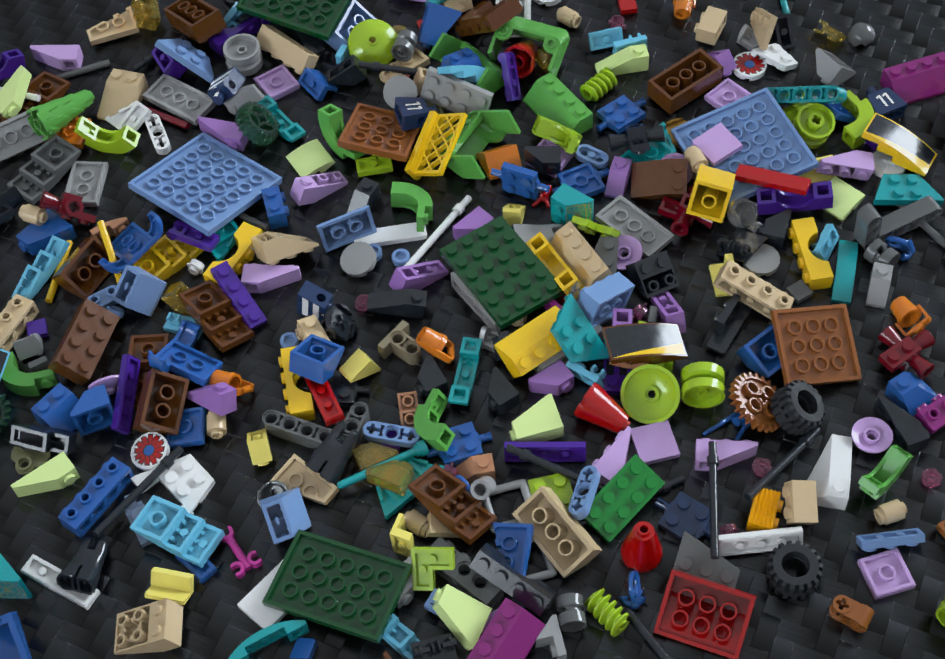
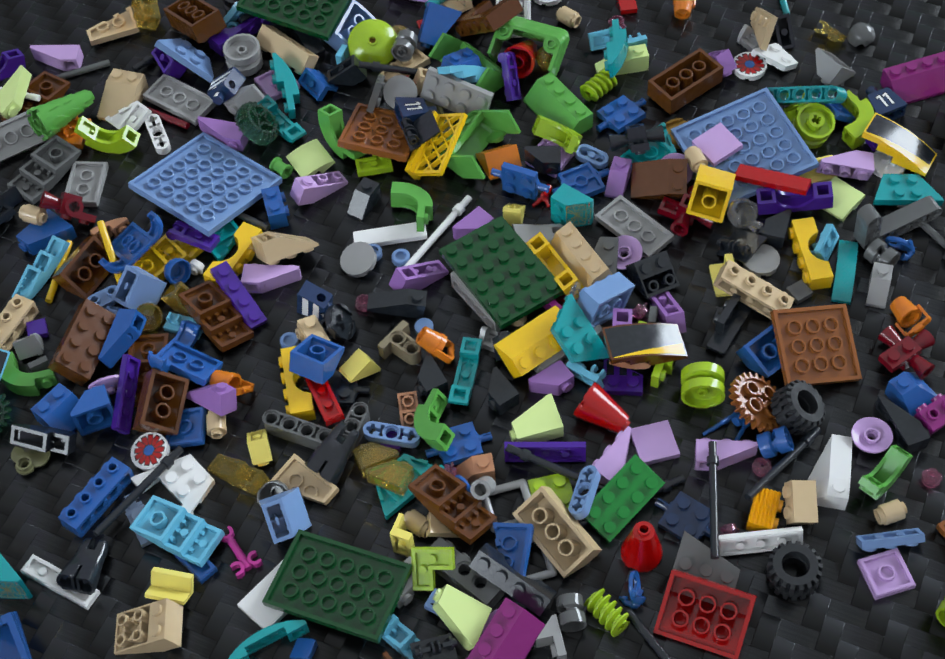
yellowish green slope [11,452,80,497] -> none
medium blue slope [316,205,377,252] -> none
teal piece [337,439,430,489] -> none
lime plate [571,215,620,237] -> none
lime dish [620,364,681,424] -> none
tan brick [694,6,727,46] -> none
lavender tile [704,78,751,109] -> none
dark orange piece [829,595,874,633] -> none
none -> blue slope [98,309,147,368]
none -> clear yellow hair [137,303,163,331]
none -> blue hair [164,258,191,286]
none -> clear yellow slope [207,454,270,495]
none -> teal slope [269,53,300,119]
none -> bright green bush [269,157,293,179]
none -> dark grey wing [366,73,386,113]
none -> black hinge [401,110,440,152]
none -> medium blue tile [414,318,434,335]
none -> teal slope [604,19,628,78]
none -> blue wheel [756,426,794,459]

